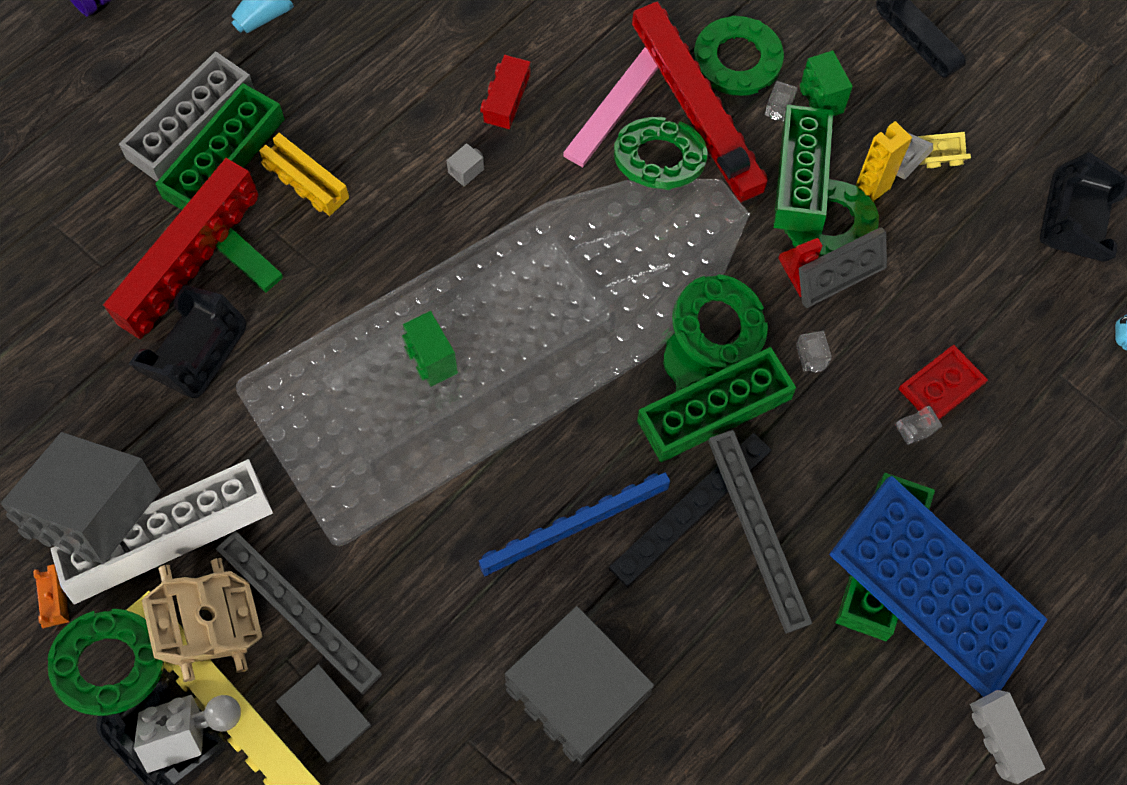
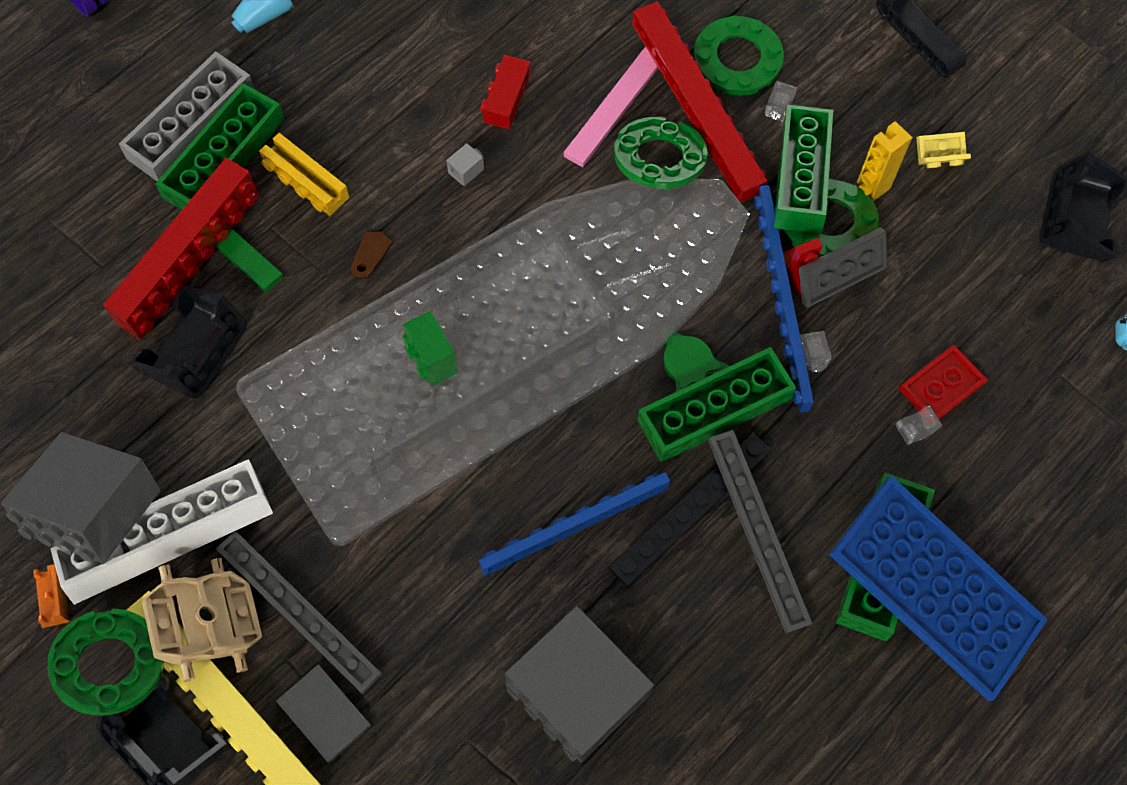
light grey brick [134,695,241,773] -> none
green plate [672,274,768,370] -> none
black brick [717,147,750,179] -> none
green brick [800,50,853,116] -> none
light grey bracket [896,133,933,179] -> none
light grey brick [970,690,1045,784] -> none
none -> reddish brown piece [351,232,392,279]
none -> blue plate [754,185,813,412]

